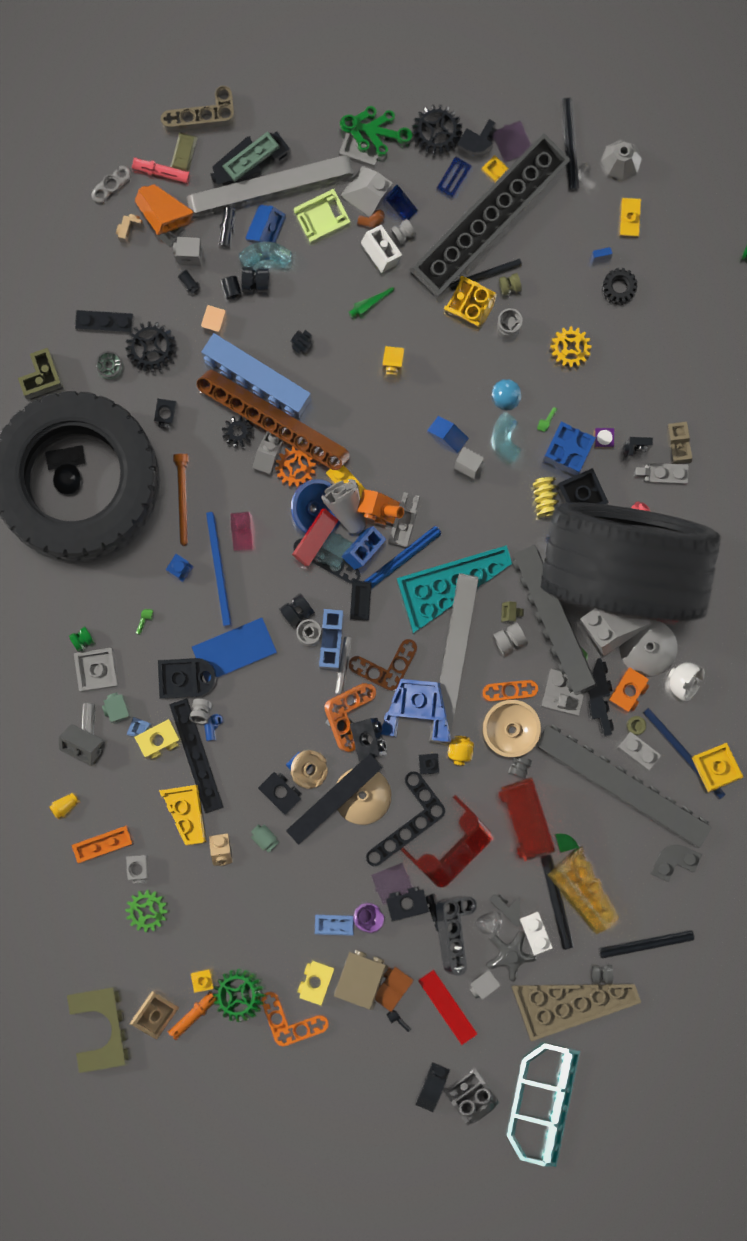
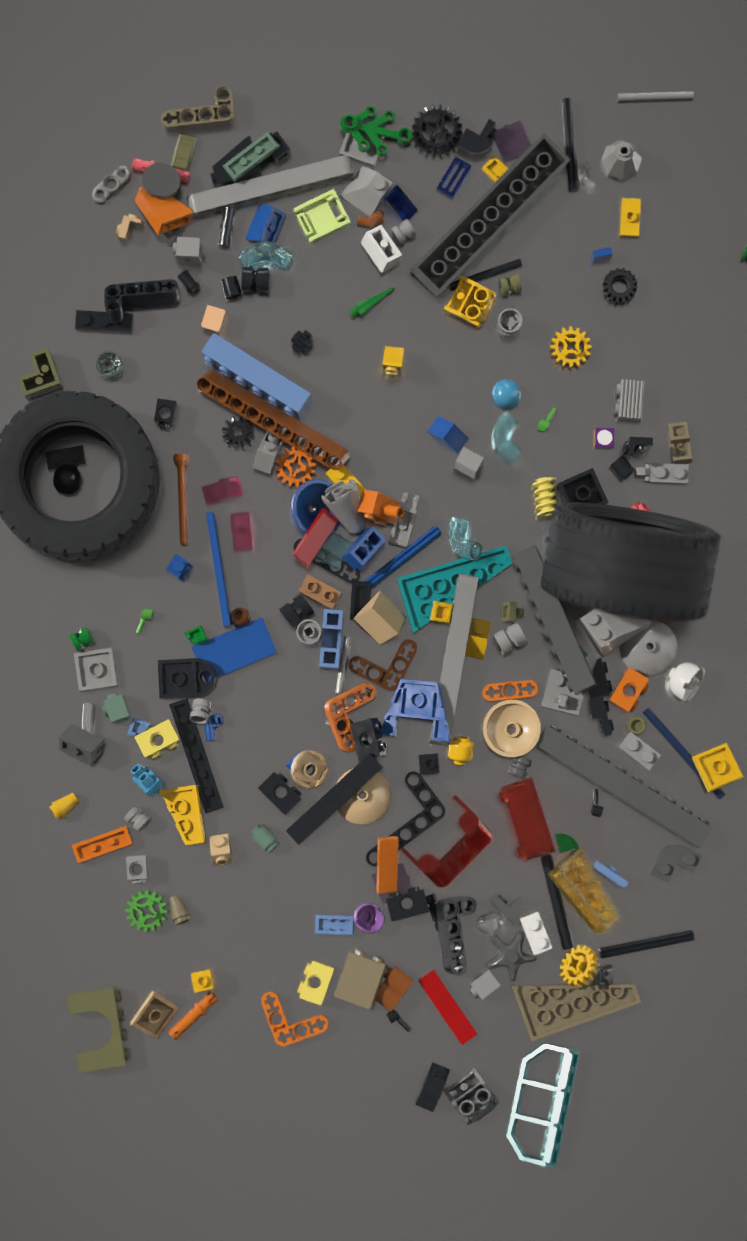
black gear [125,322,177,373] -> none
green gear [213,969,265,1022] -> none
blue piece [543,421,596,475] -> none
none -> black beam [104,279,180,324]
none -> light grey wheel [123,805,151,832]
none -> dark azure hips [130,764,163,796]
none -> dark grey tile [142,163,180,199]
none -> dark tan cone [169,895,190,925]
none -> green tile [184,625,209,645]
none -> clear pink slope [201,476,243,506]
none -> reddish brown tile [230,607,250,627]
none -> medium nougat brick [299,574,342,610]
none -> tan slope [353,591,406,645]
none -> orange tile [376,836,398,894]
none -> yellow tile [430,601,453,623]
none -> clear light blue cylinder [448,517,482,561]
none -> yellow slope [465,618,491,660]
none -> yellow gear [560,945,600,988]
none -> black hand [591,789,604,817]
none -> medium blue plate [592,860,629,888]
none -> black beam [610,455,635,480]
none -> light grey brick [615,379,645,421]
none -> light grey bar [618,91,694,101]

